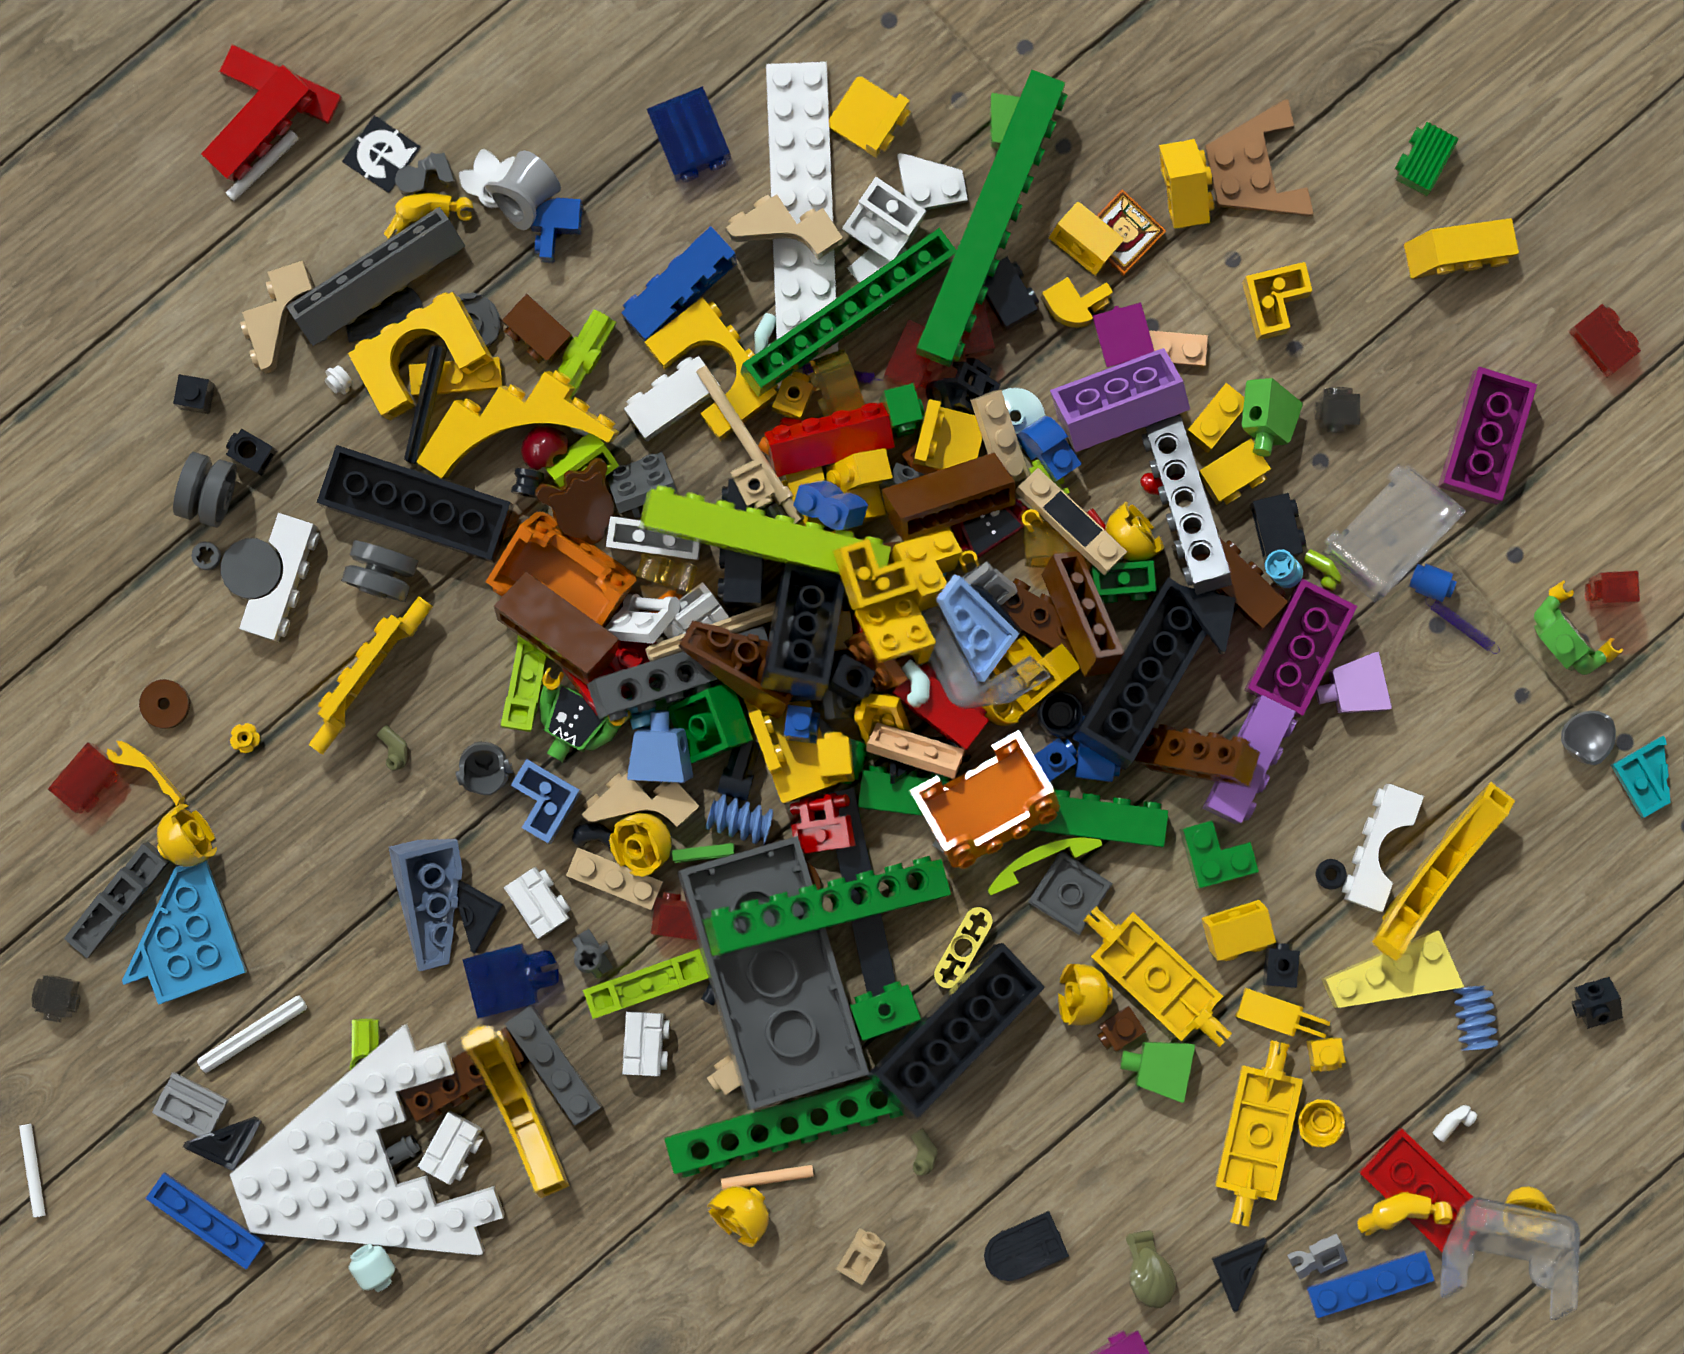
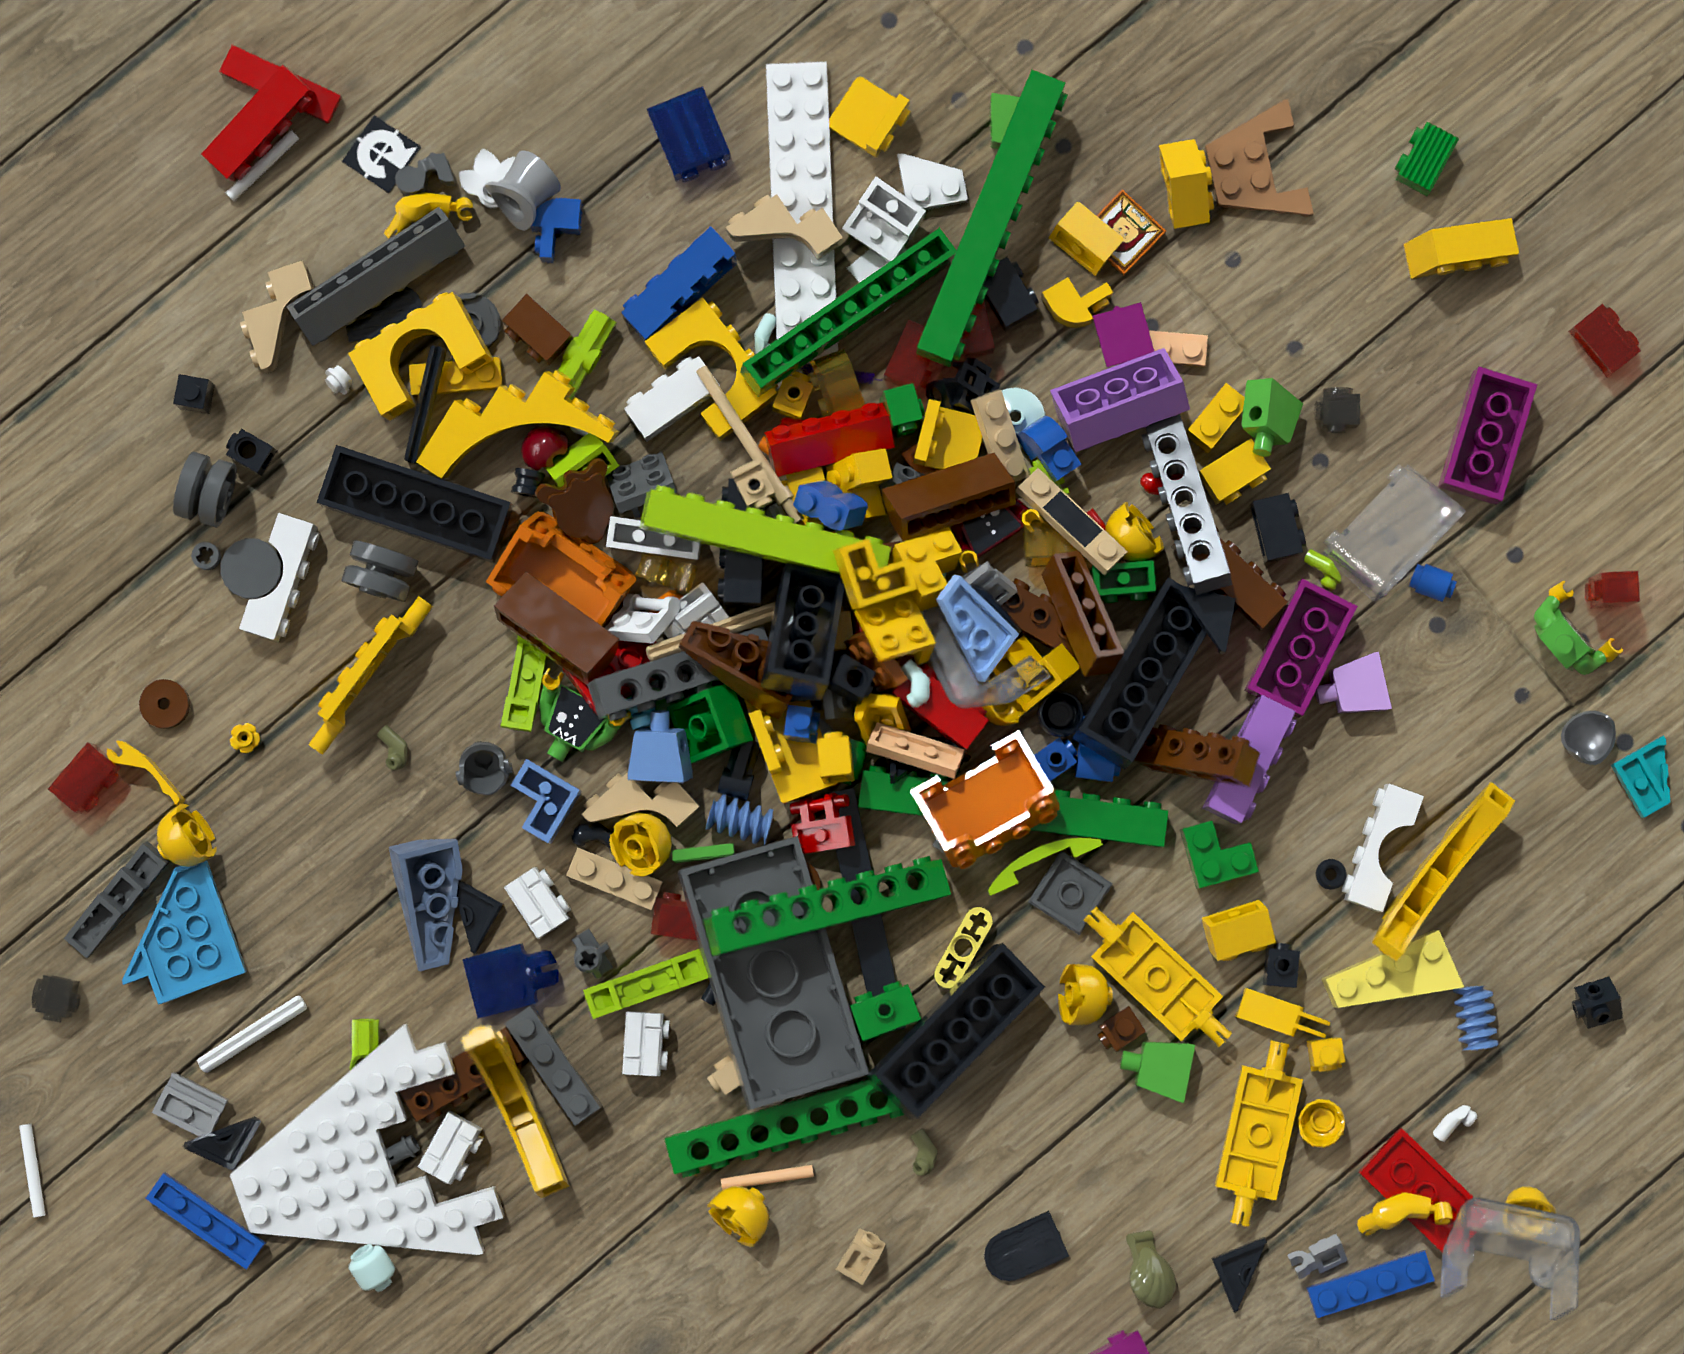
yellow brick [1242,262,1313,341] -> none
medium azure wheel [1265,550,1303,588] -> none
dark purple piece [1425,597,1500,654] -> none

